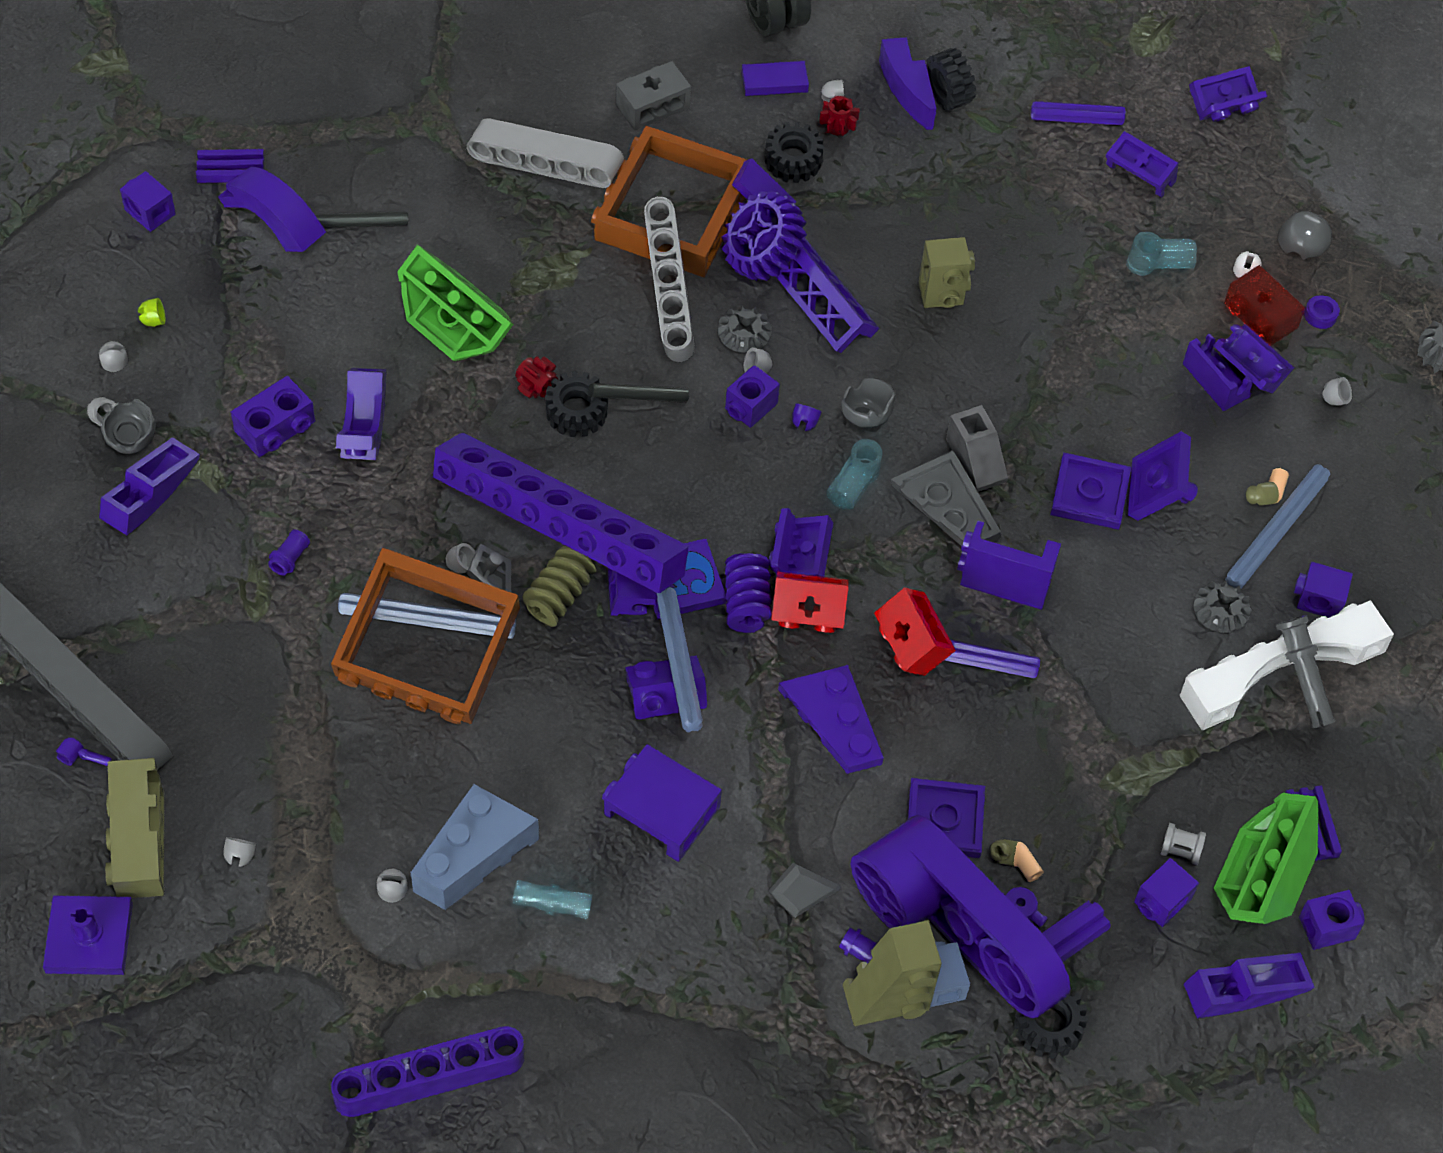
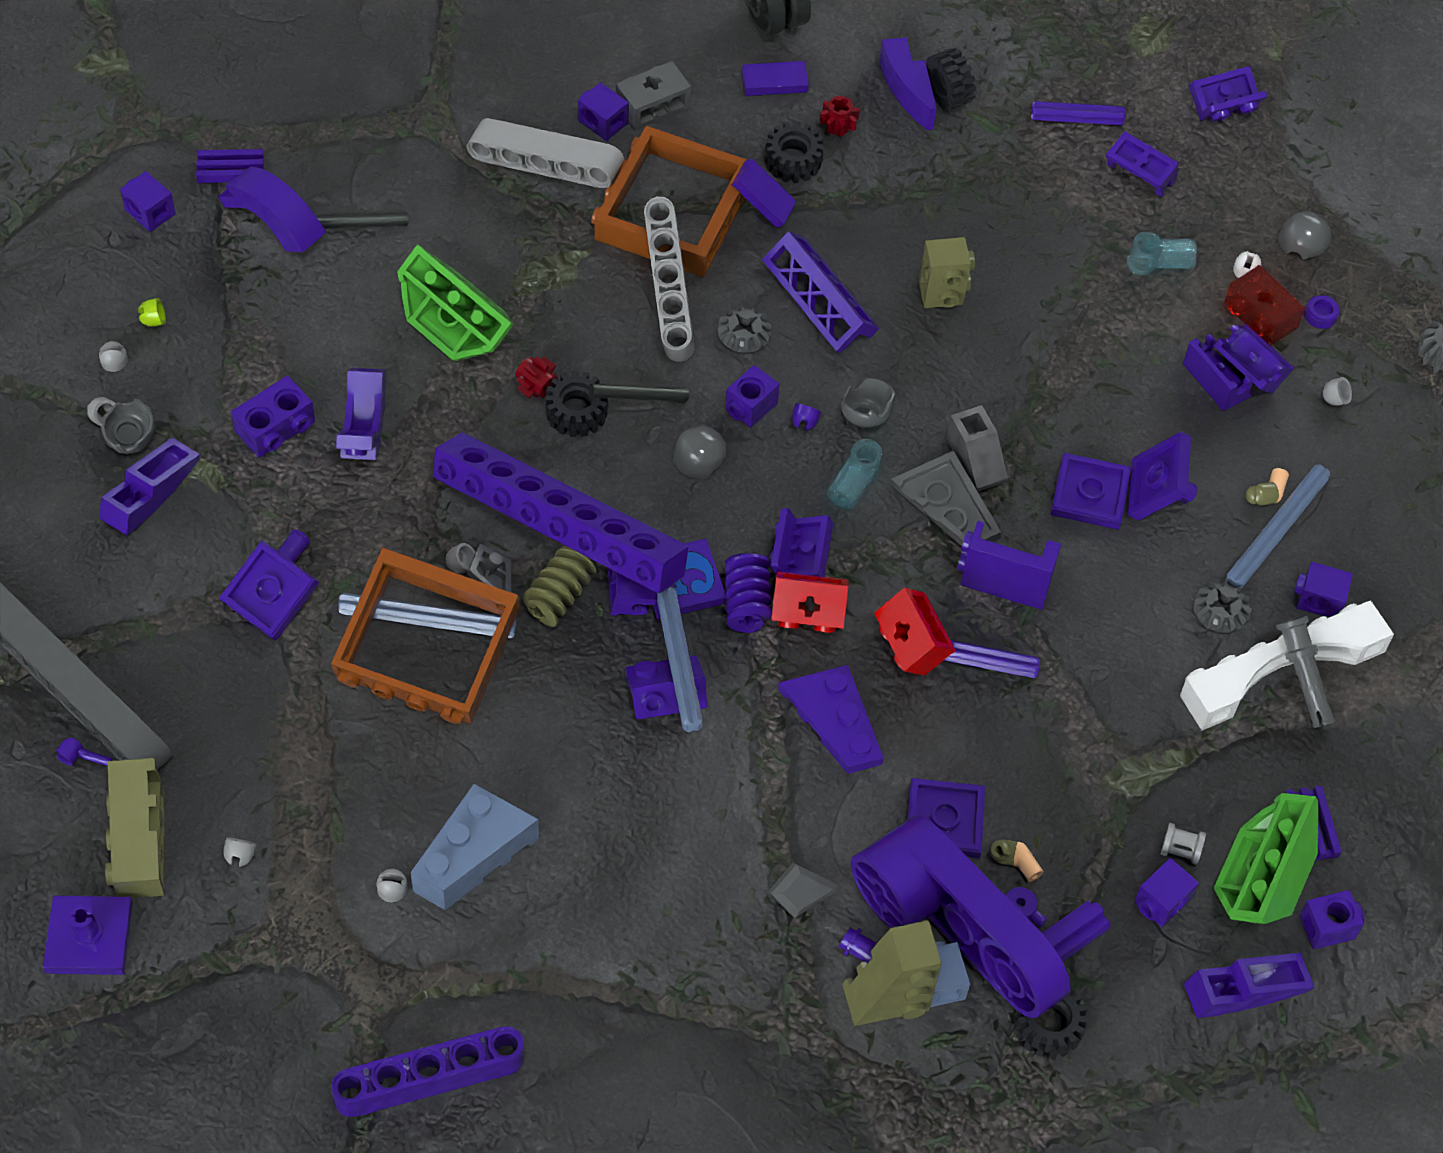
clear light blue pin [512,880,593,919] -> none
dark purple panel [602,744,722,862] -> none
dark purple gear [721,191,807,281] -> none
light grey hinge [743,348,773,374] -> none
light grey hinge [821,80,844,102] -> none
none -> dark purple tile [219,540,319,641]
none -> dark purple brick [578,82,629,141]
none -> dark grey hair [672,425,727,479]

